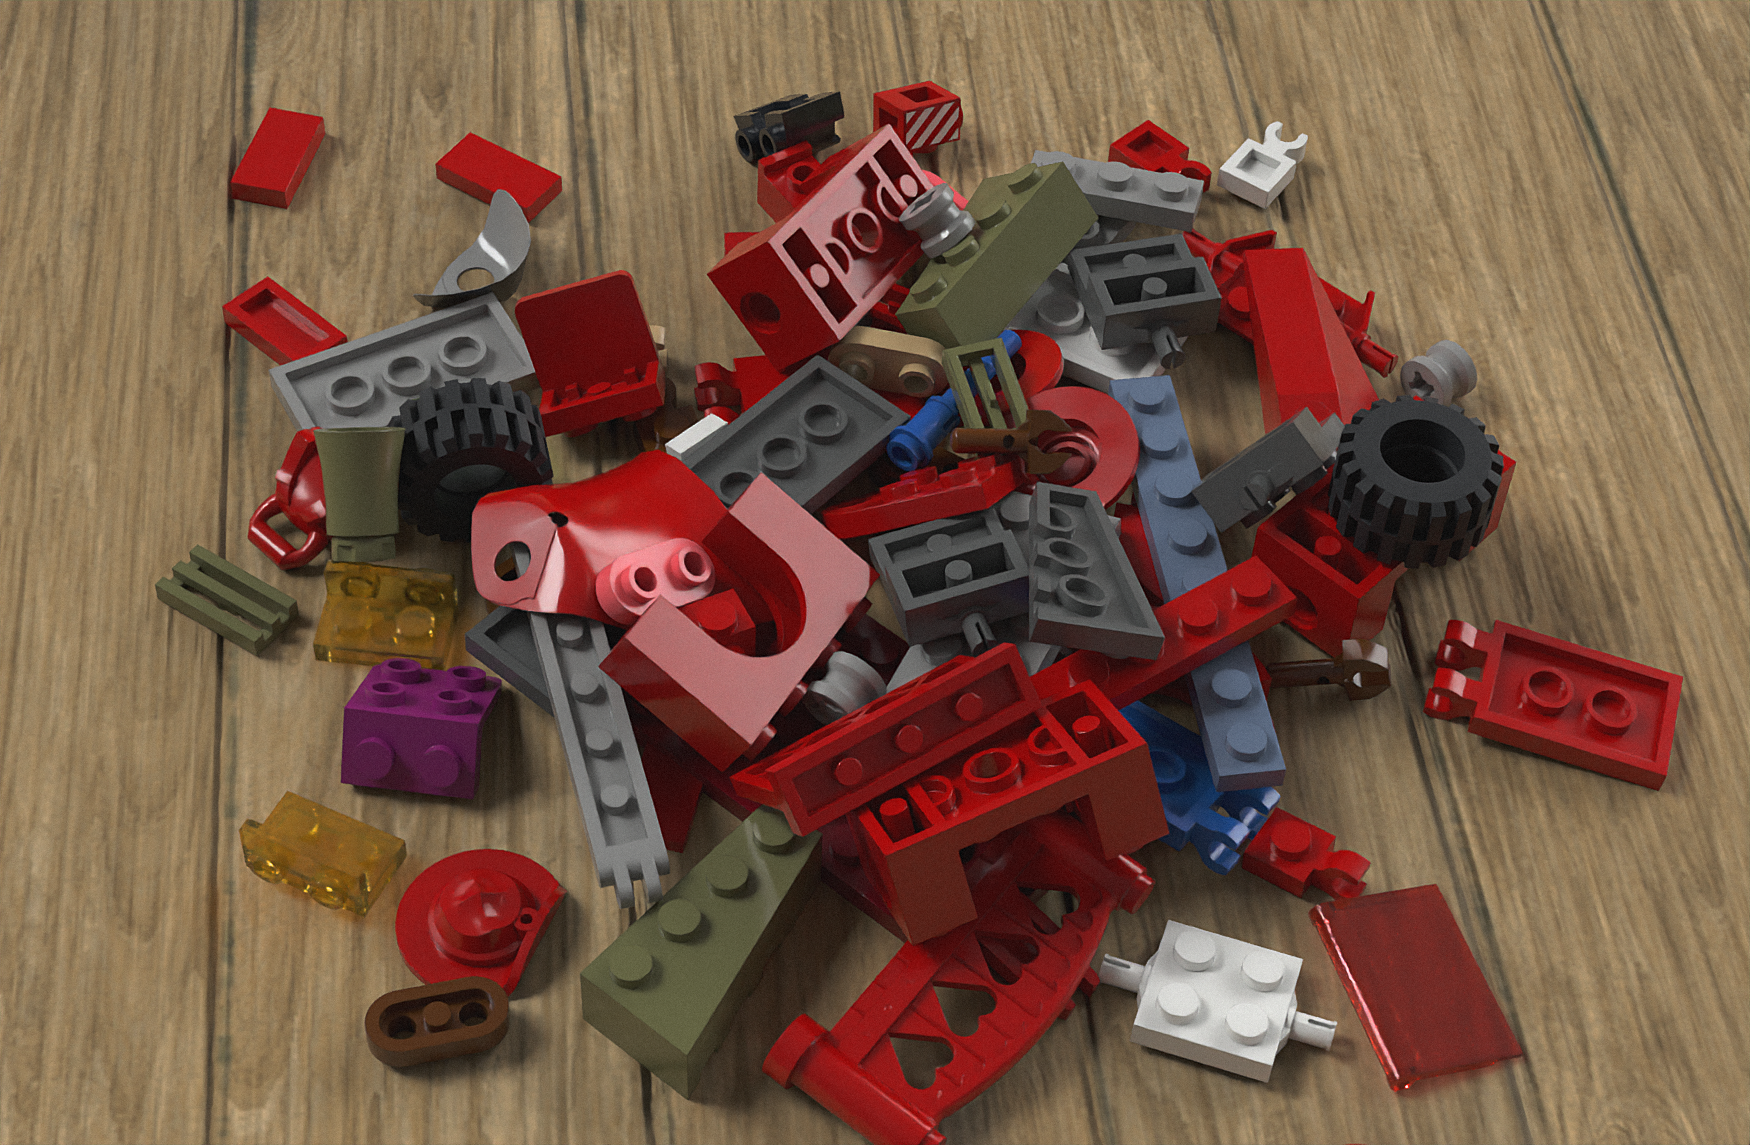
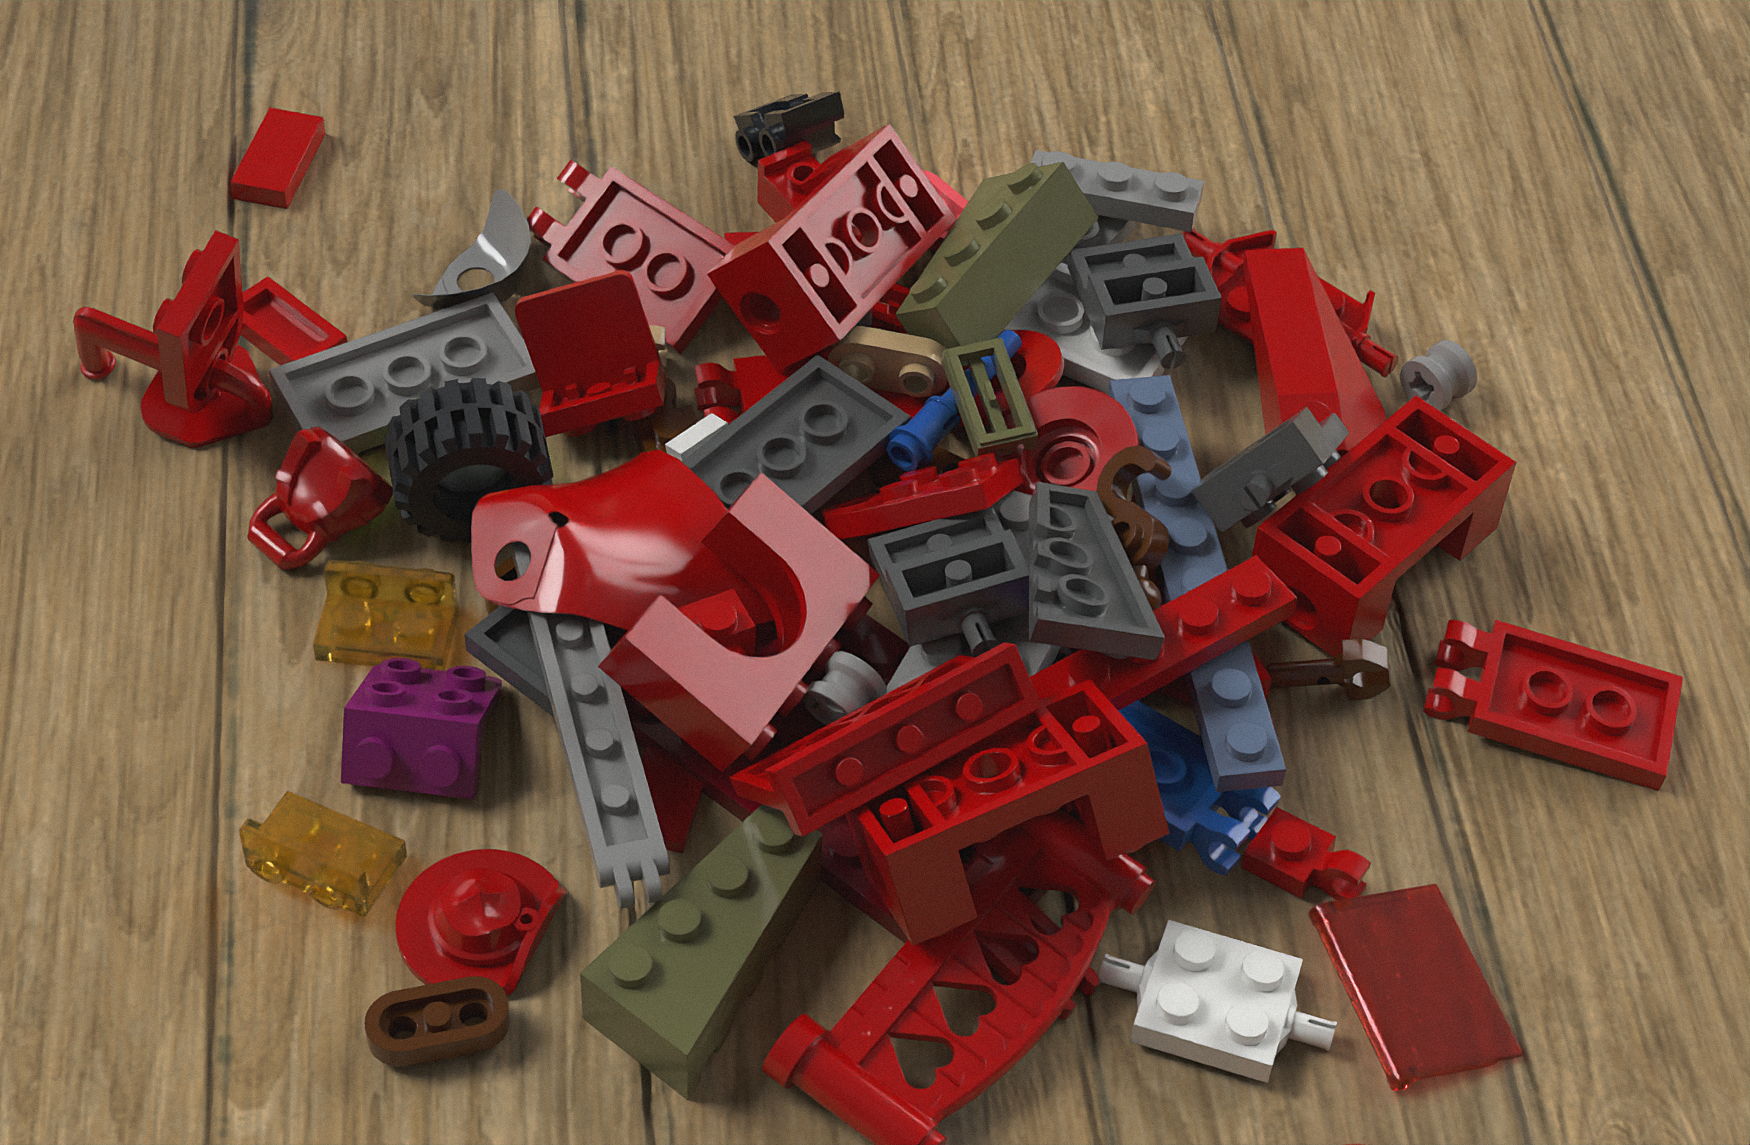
olive tile [155,544,299,656] -> none
olive plant [313,427,406,562] -> none
red tile [435,132,562,223] -> none
coral plate [596,538,715,626] -> none
red brick [873,81,963,157] -> none
light grey wheel [899,183,975,258] -> none
reddish brown bar [950,410,1072,474] -> none
red plate [1108,120,1212,193] -> none
white plate [1217,121,1308,209] -> none
black tyre [1328,395,1504,569] -> none
none -> red plate [73,230,273,448]
none -> tile [526,160,735,355]
none -> reddish brown piece [1096,445,1172,611]

